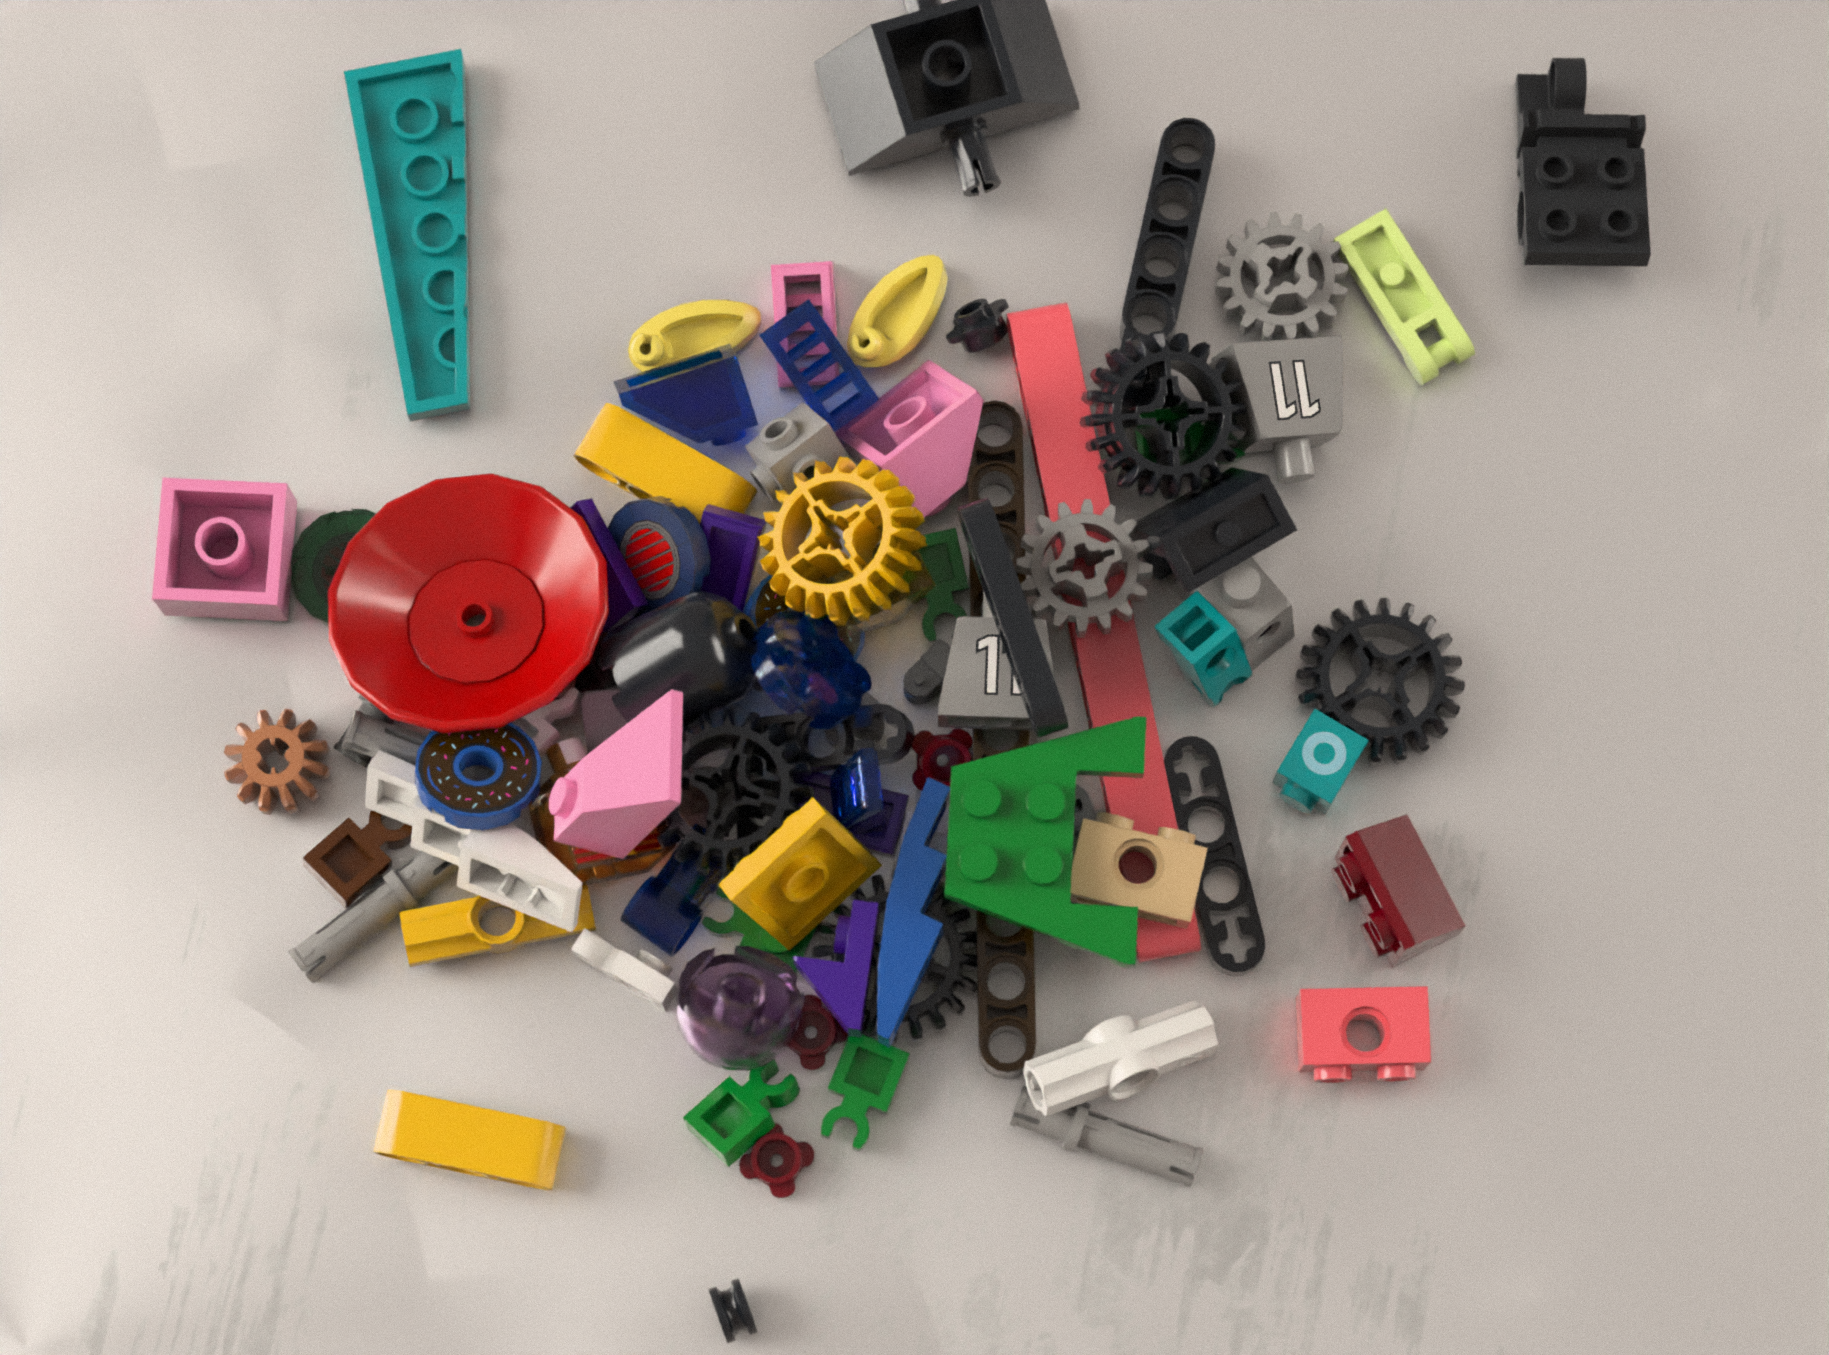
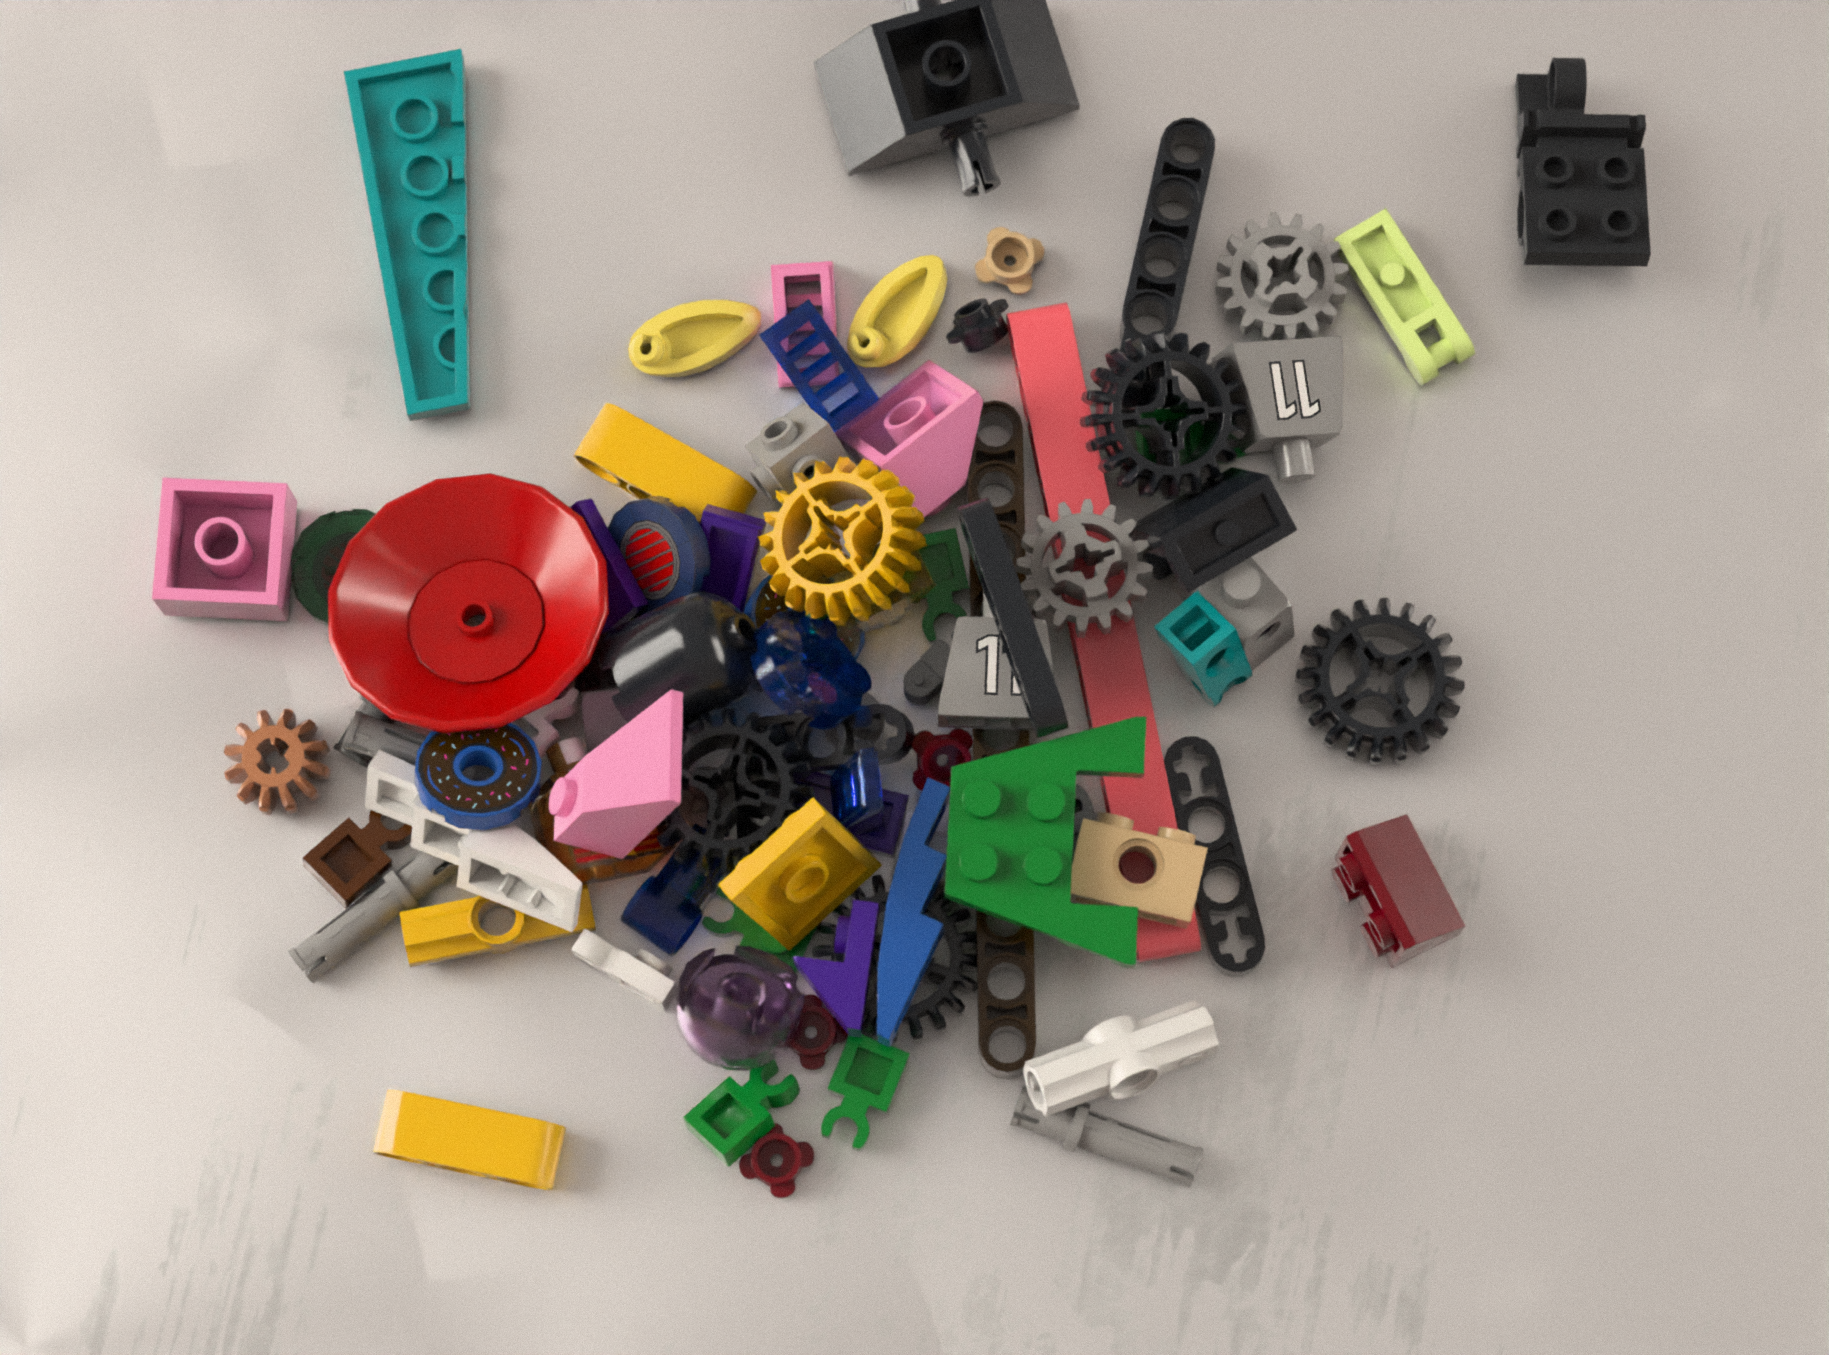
clear blue slope [613,343,758,446] -> none
black bush [708,1278,758,1343] -> none
teal brick [1272,708,1369,815] -> none
coral brick [1296,986,1431,1083] -> none
none -> tan plate [975,227,1044,295]

